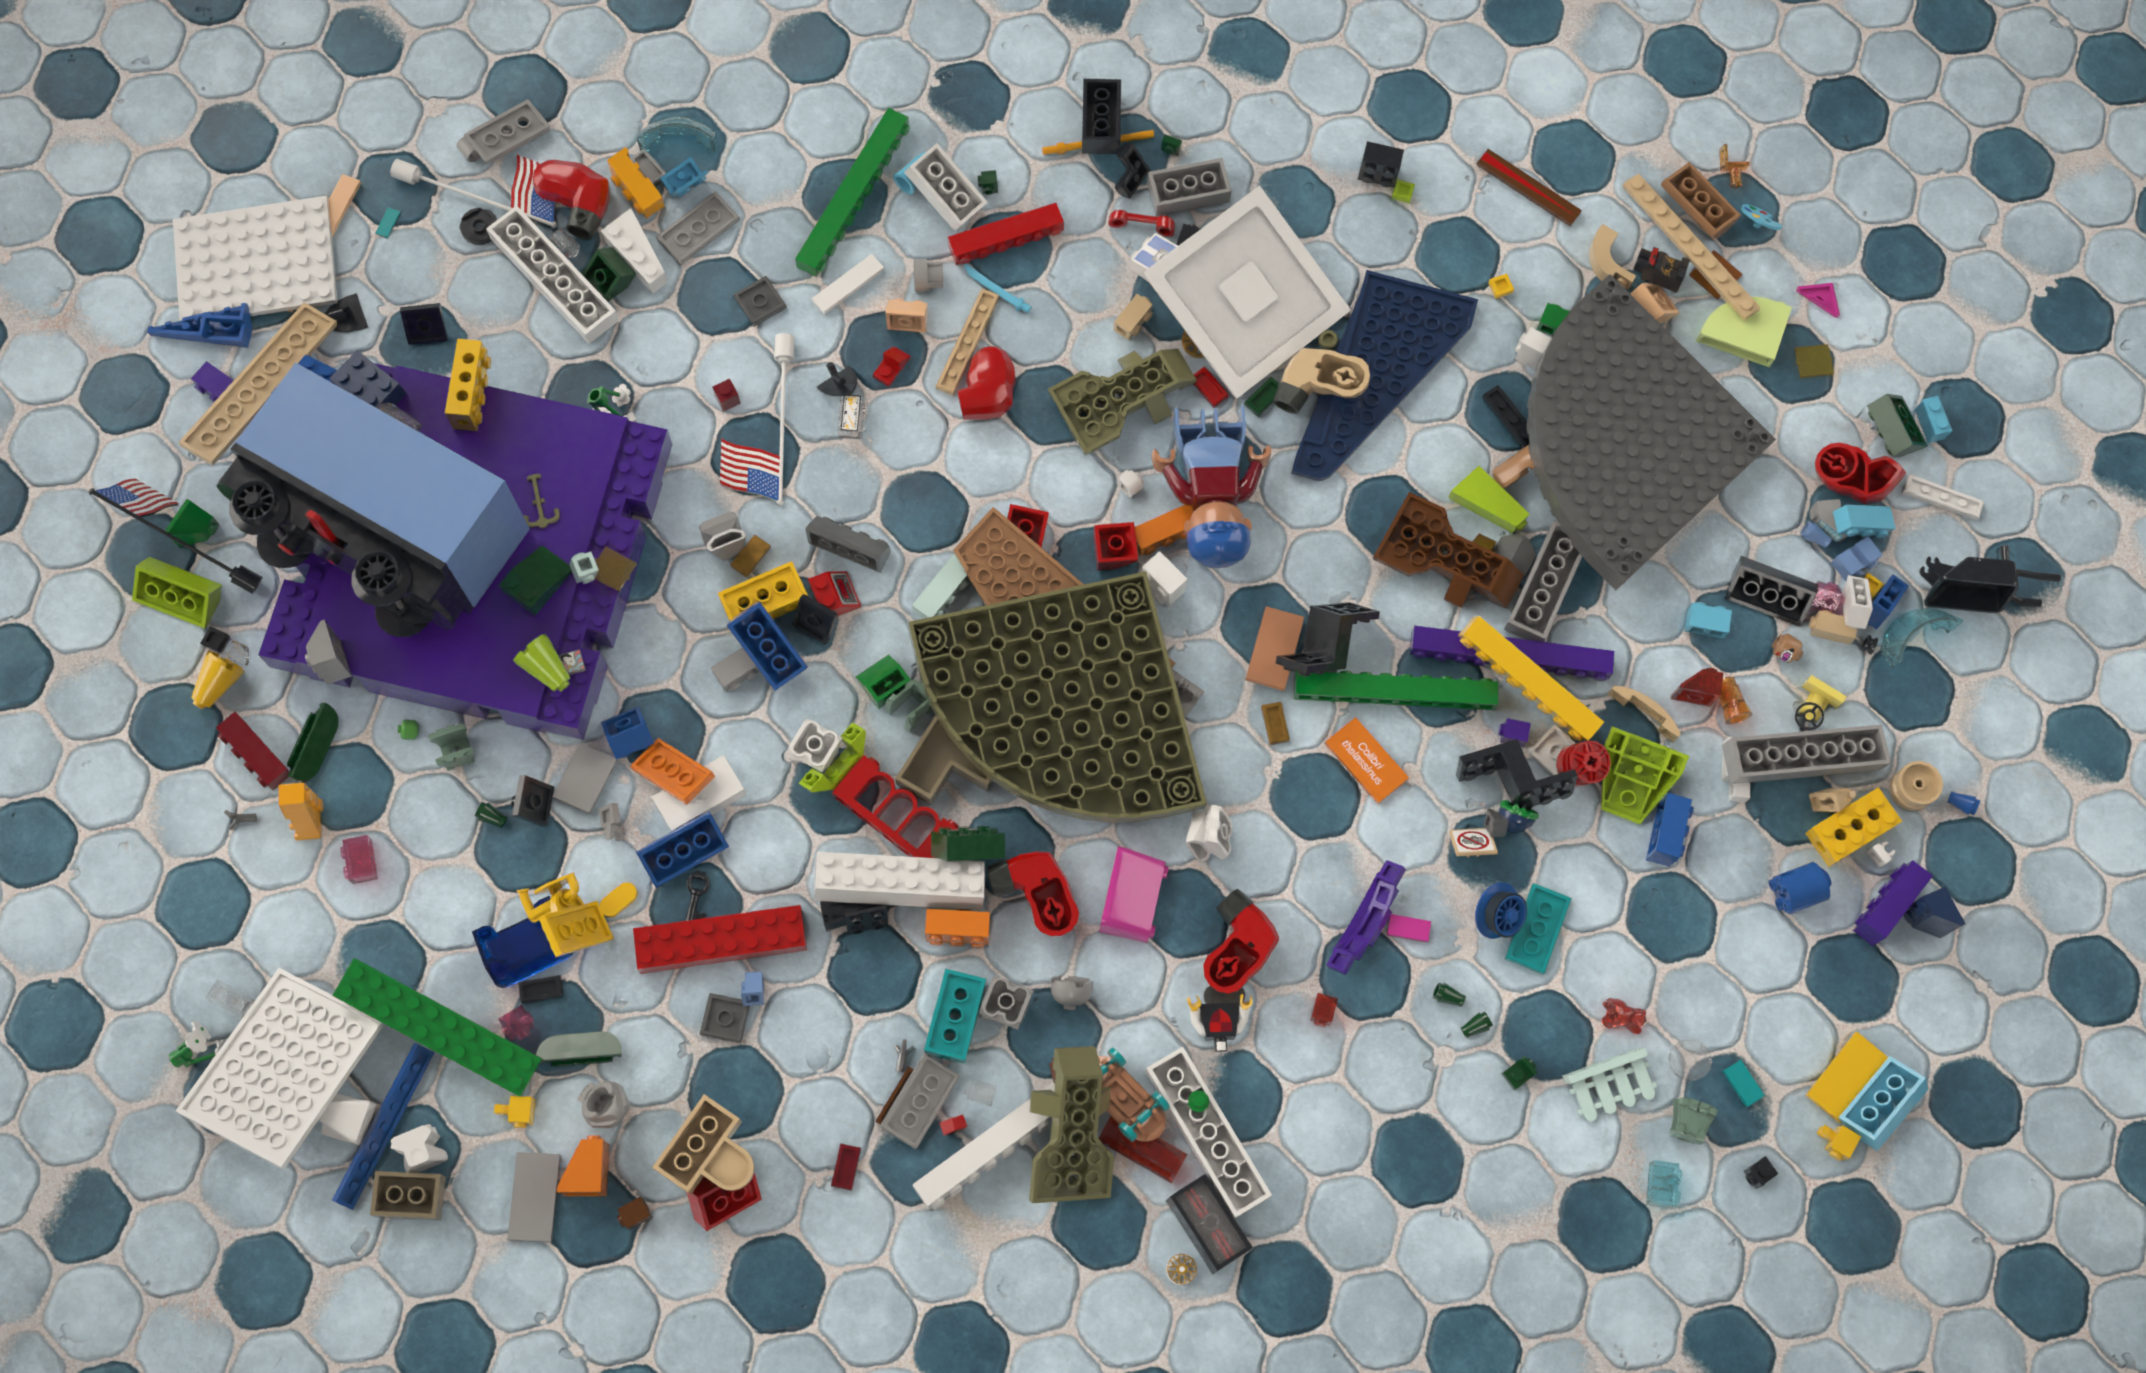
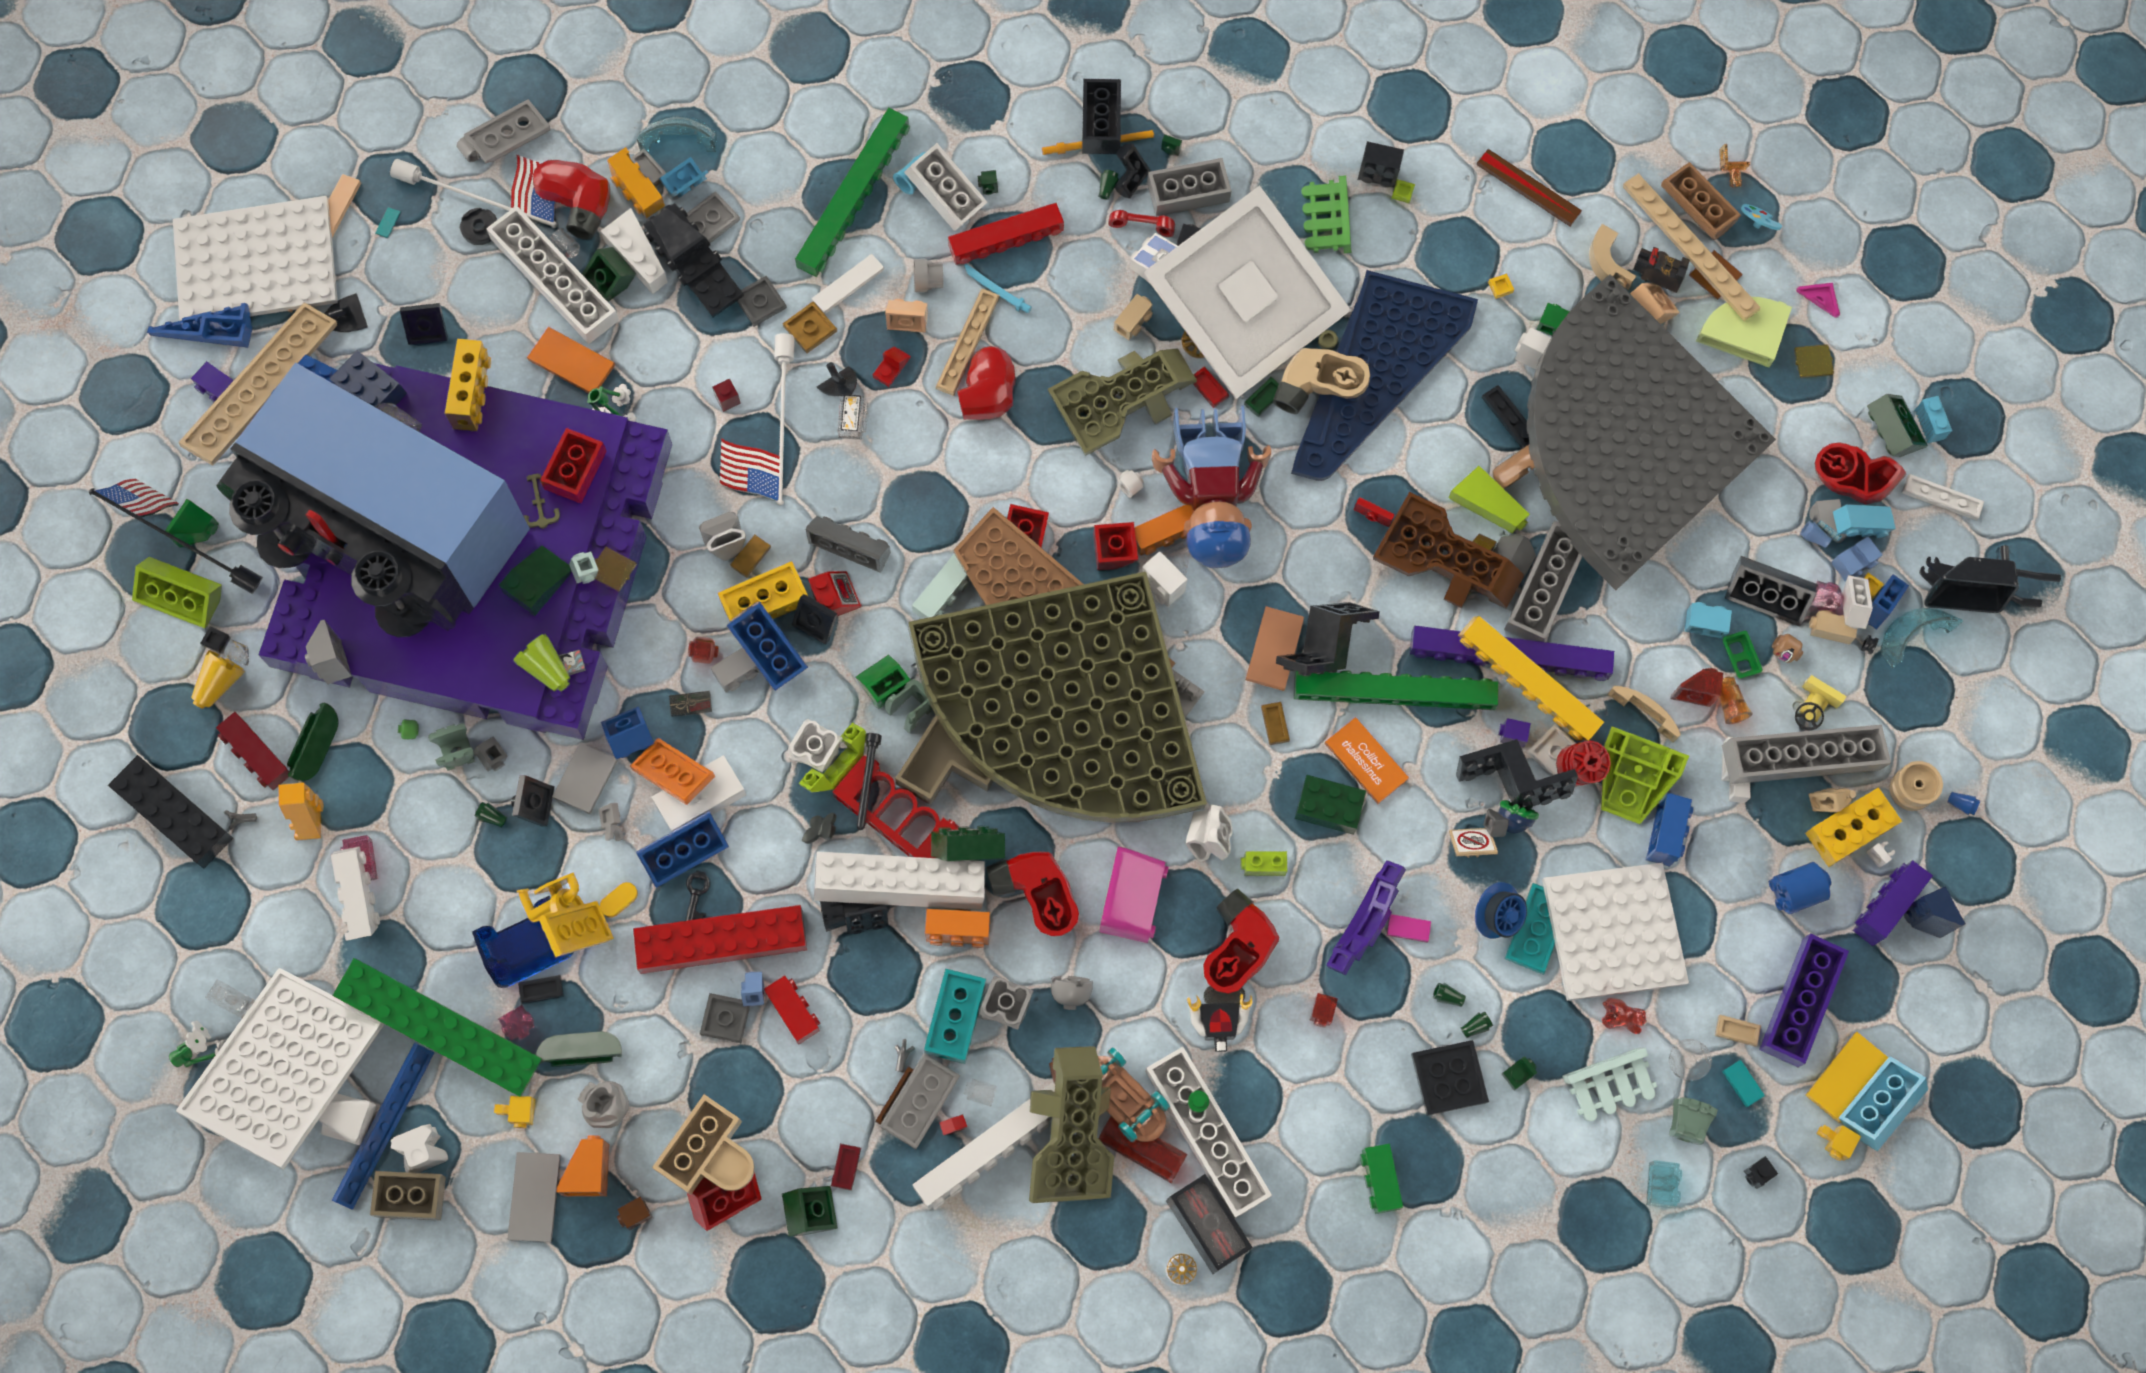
none -> black brick [108,755,233,869]
none -> white wedge [331,846,380,941]
none -> dark grey brick [474,736,508,771]
none -> orange tile [527,327,615,393]
none -> red brick [540,428,607,504]
none -> black wedge [643,203,744,318]
none -> clear smoke tile [669,691,712,717]
none -> clear red head [688,637,719,664]
none -> red brick [764,975,821,1045]
none -> pearl gold tile [782,302,837,353]
none -> dark green slope [782,1186,838,1237]
none -> pearl dark grey animal [802,813,837,844]
none -> black piece [857,733,882,830]
none -> dark green cone [1098,170,1119,200]
none -> lime brick [1240,851,1288,876]
none -> dark green brick [1294,775,1366,835]
none -> bright green fence [1301,175,1352,253]
none -> red plate [1354,497,1394,527]
none -> green brick [1360,1144,1403,1214]
none -> black plate [1411,1040,1489,1116]
none -> white plate [1542,863,1689,1001]
none -> tan tile [1715,1015,1761,1047]
none -> green piece [1722,631,1763,679]
none -> dark purple brick [1759,933,1849,1068]

